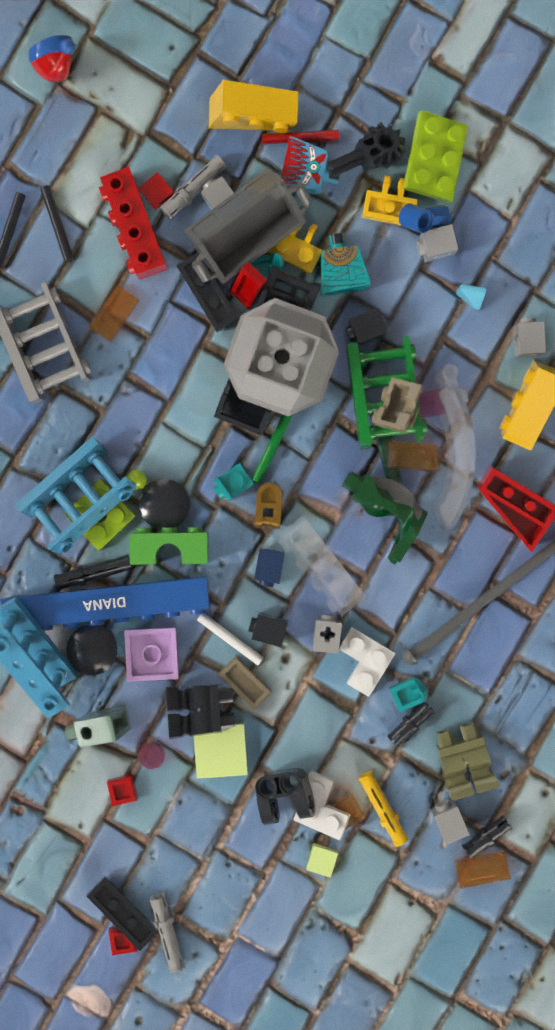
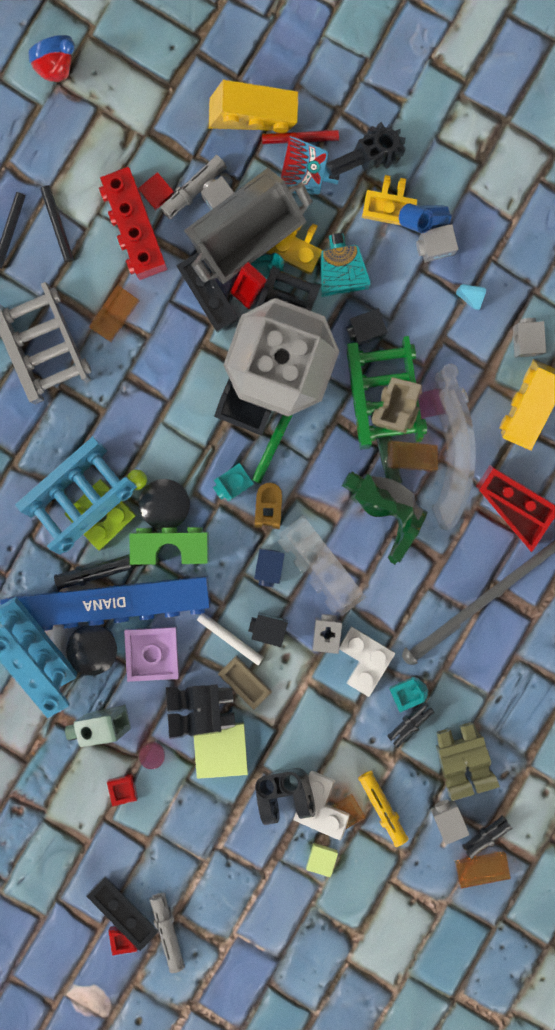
lime plate [403,110,468,203] -> none

